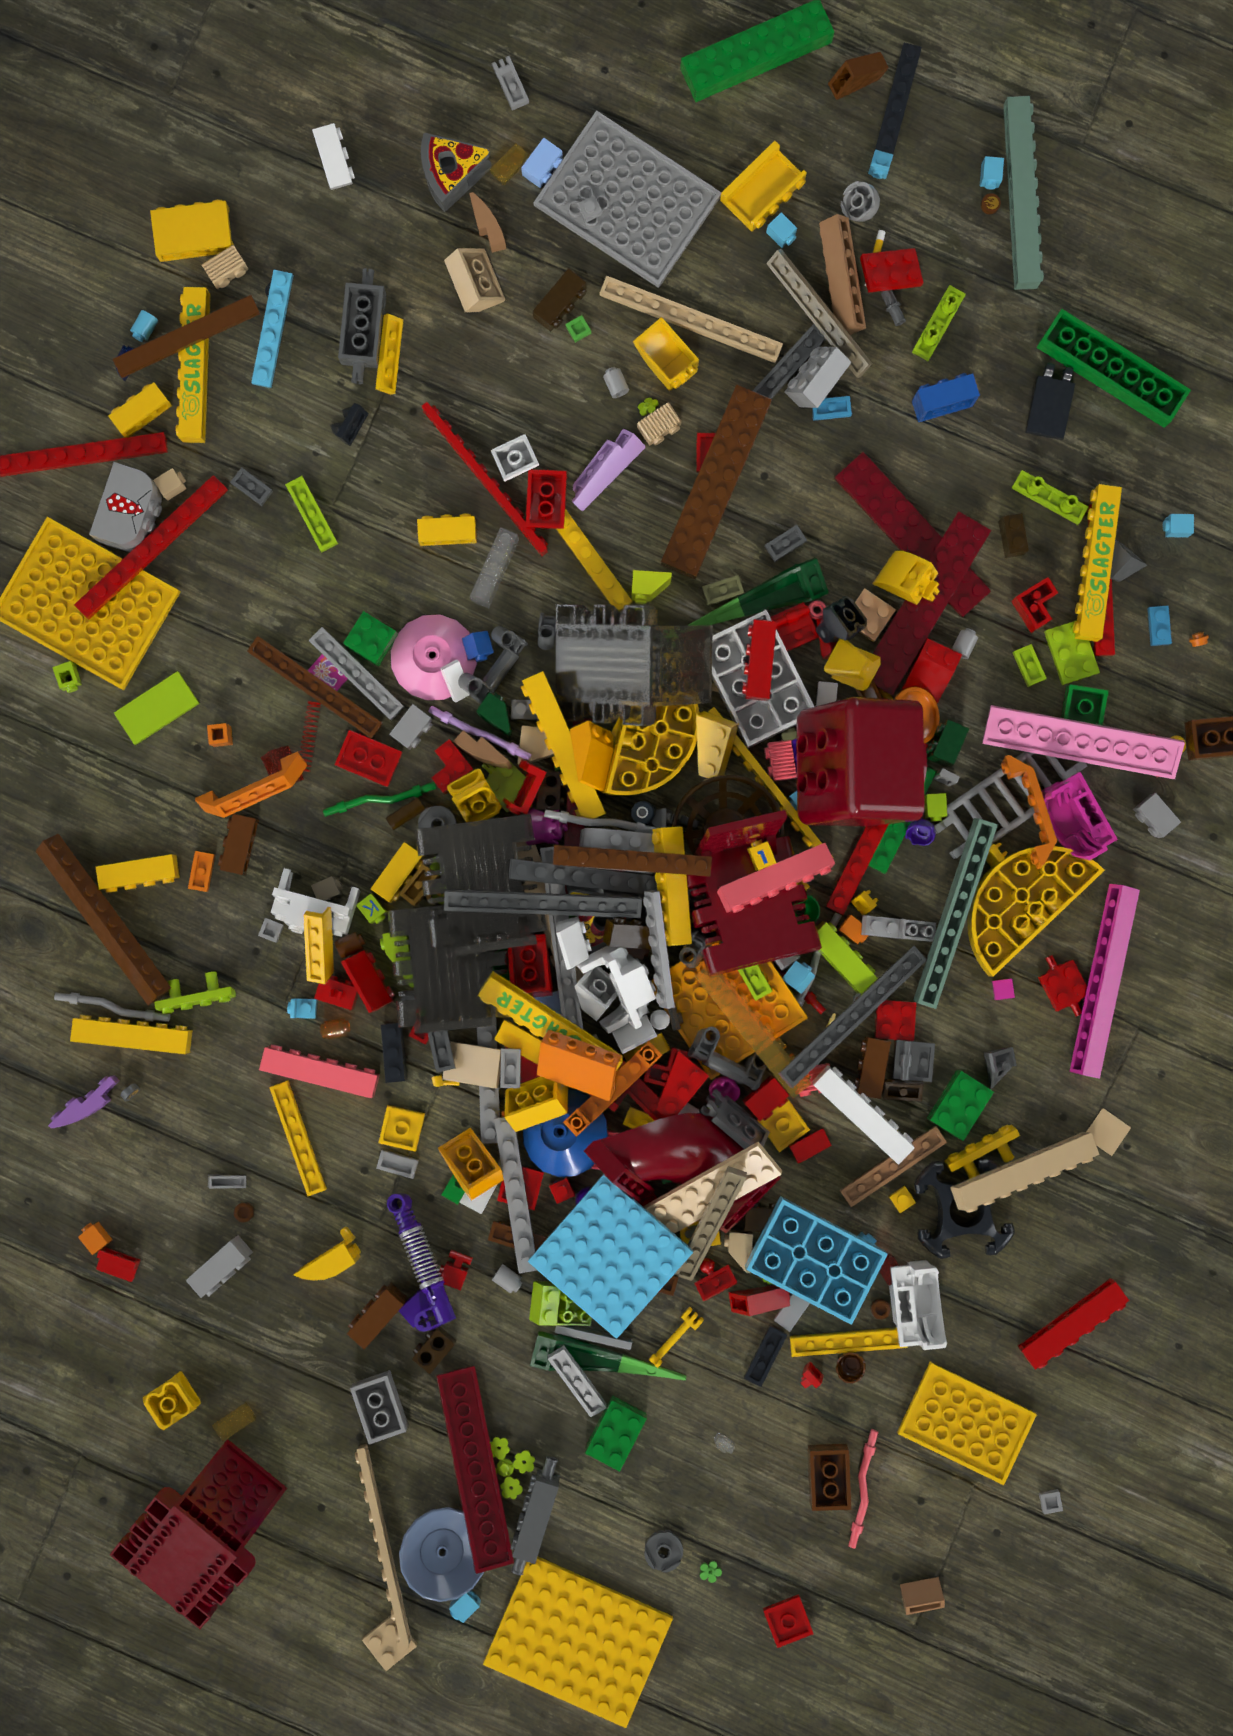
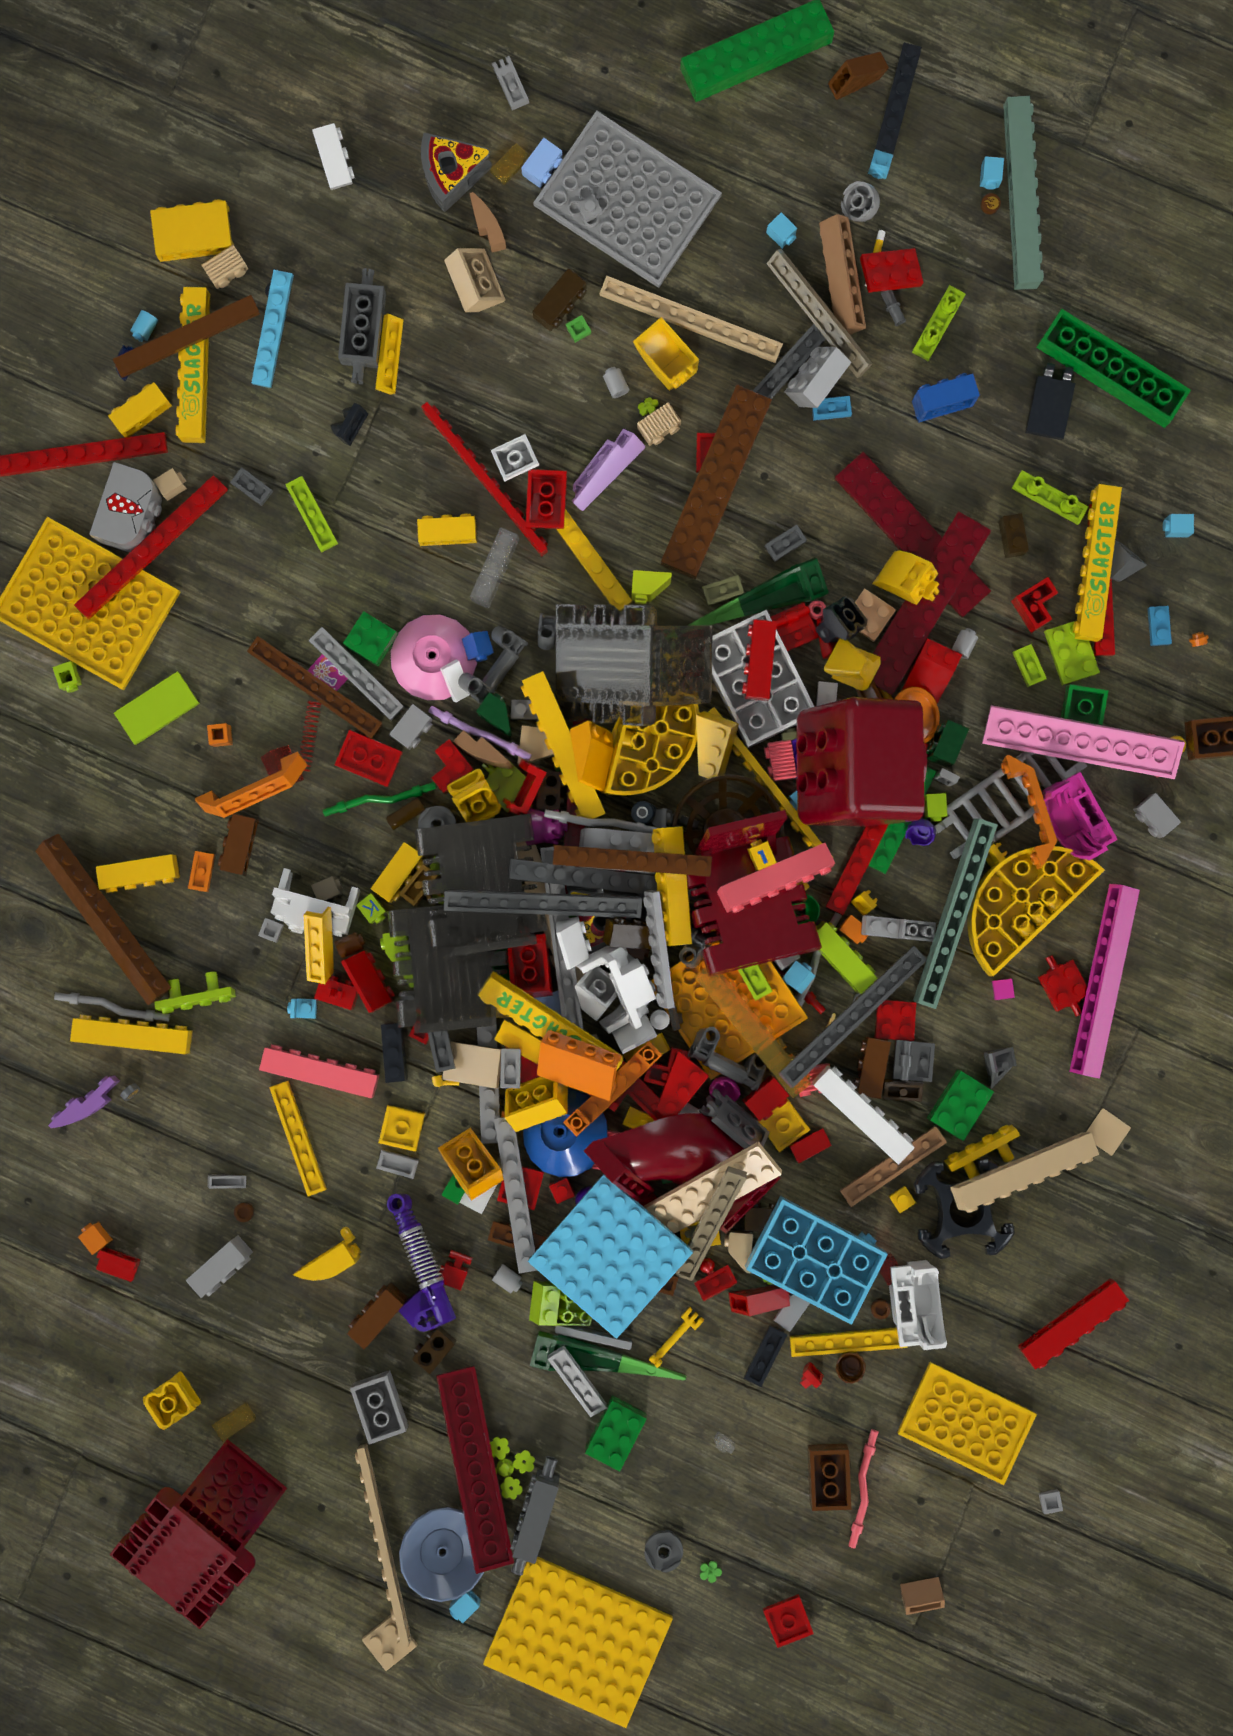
clear orange brick [320,1017,350,1040] -> none
yellow panel [720,141,807,231] -> none

